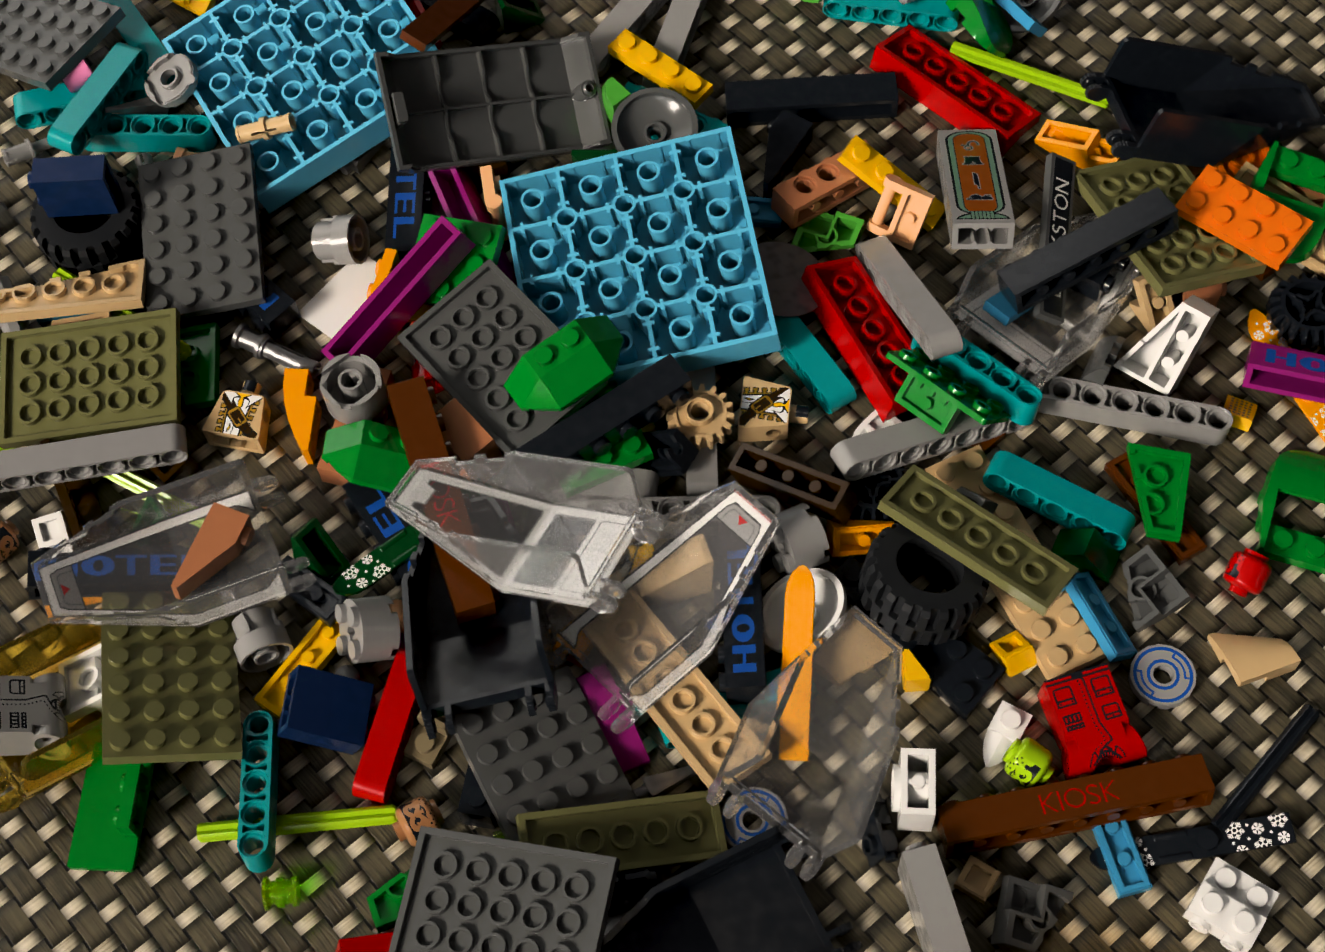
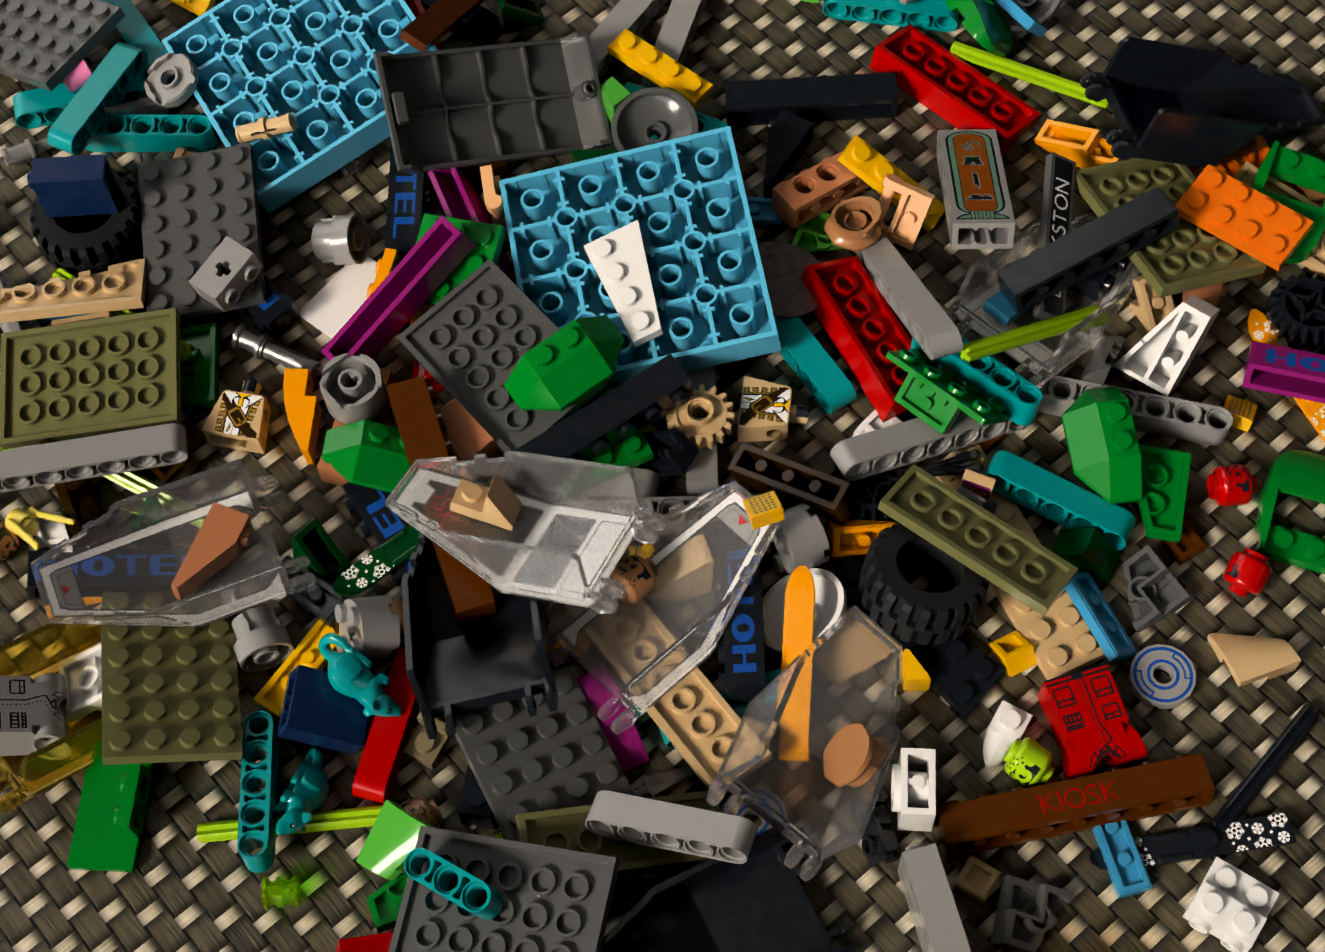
none -> light yellow plant [5,506,76,550]
none -> light grey brick [189,236,263,312]
none -> teal animal [274,747,329,835]
none -> teal animal [319,633,402,717]
none -> bright green slope [356,800,434,881]
none -> teal beam [404,848,503,920]
none -> tan slope [449,474,522,531]
none -> white wing [583,220,663,348]
none -> light grey beam [585,790,757,864]
none -> medium nougat head [608,555,659,604]
none -> yellow slope [742,491,785,530]
none -> medium nougat hat [823,723,888,787]
none -> medium nougat hat [824,196,882,252]
none -> black piece [922,449,985,477]
none -> lime axle [960,305,1105,362]
none -> tan tile [960,469,996,500]
none -> green wedge [1061,387,1142,504]
none -> red head [1206,464,1258,507]

